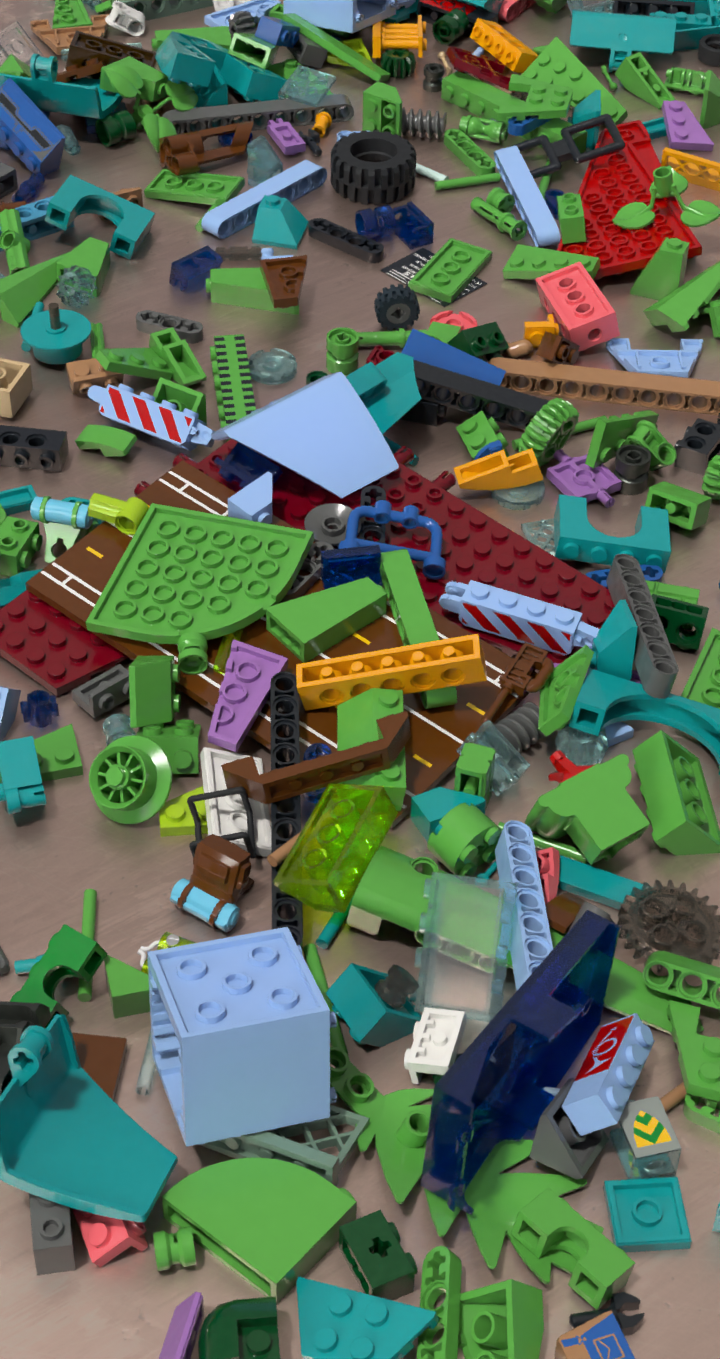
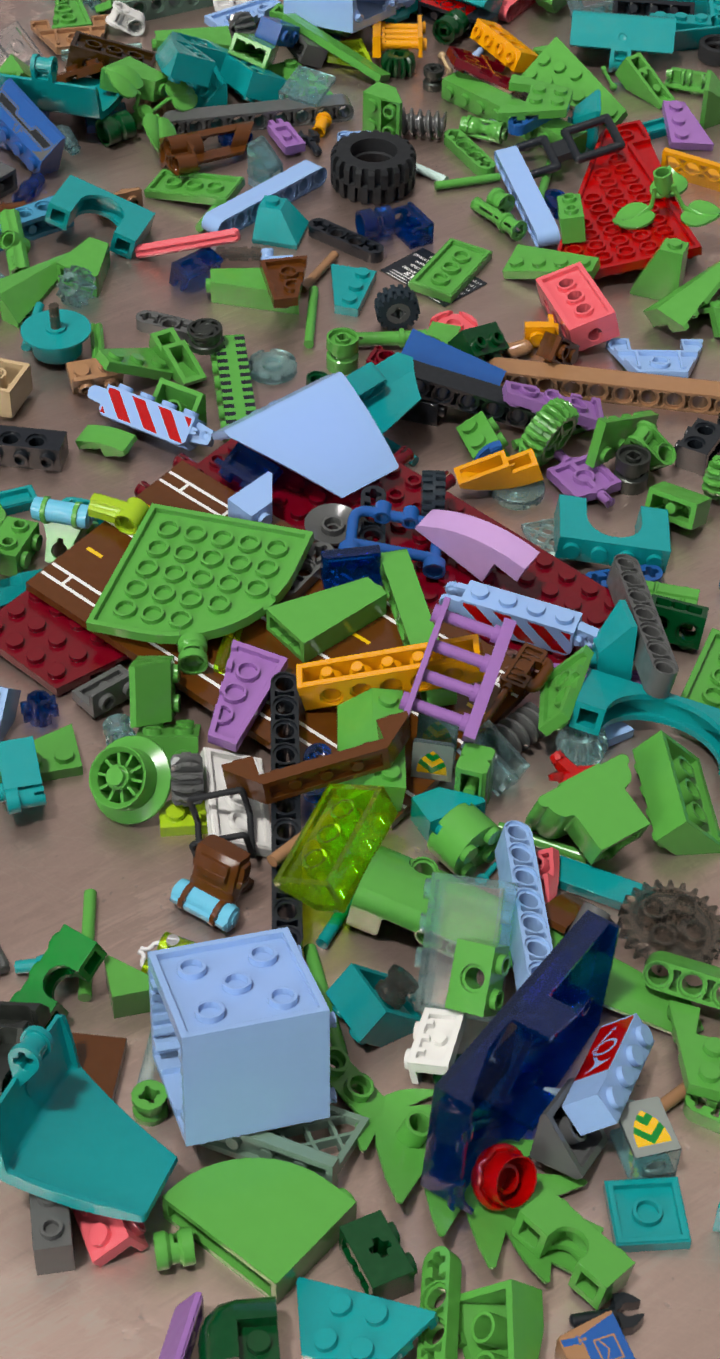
none -> bright green wheel [131,1080,169,1127]
none -> coral axle [134,228,241,259]
none -> dark grey gear [170,752,204,807]
none -> pearl dark grey wheel [187,318,224,355]
none -> medium nougat bar [301,251,339,293]
none -> bright green bar [304,285,319,348]
none -> teal wing [331,264,377,317]
none -> medium lavender fence [398,596,517,743]
none -> piece [411,713,459,782]
none -> lavender slope [415,509,540,582]
none -> black wheel [421,470,446,516]
none -> bright green brick [445,937,511,1017]
none -> red piece [471,1143,537,1211]
none -> medium lavender wing [502,380,604,430]

